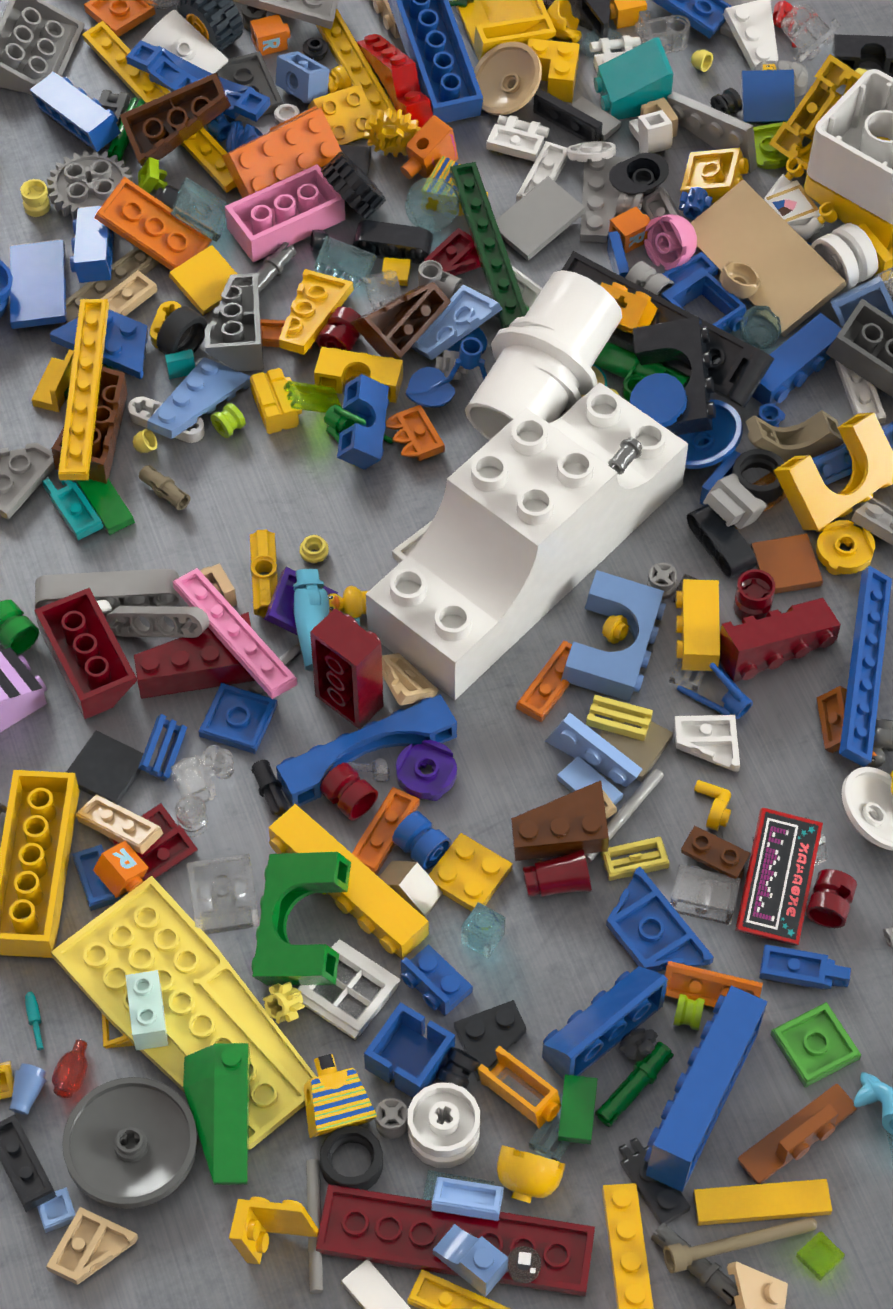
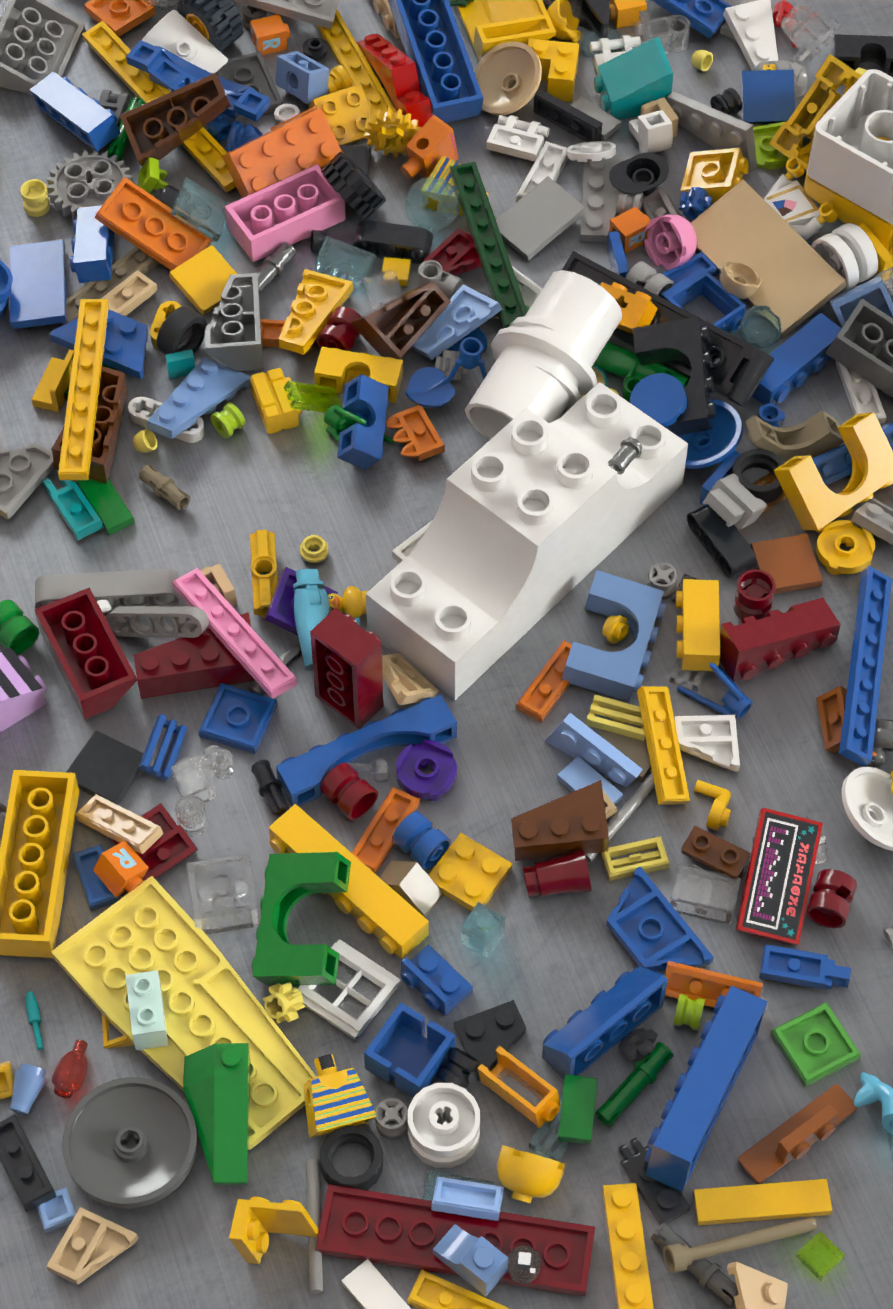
none -> yellow tile [637,686,690,805]

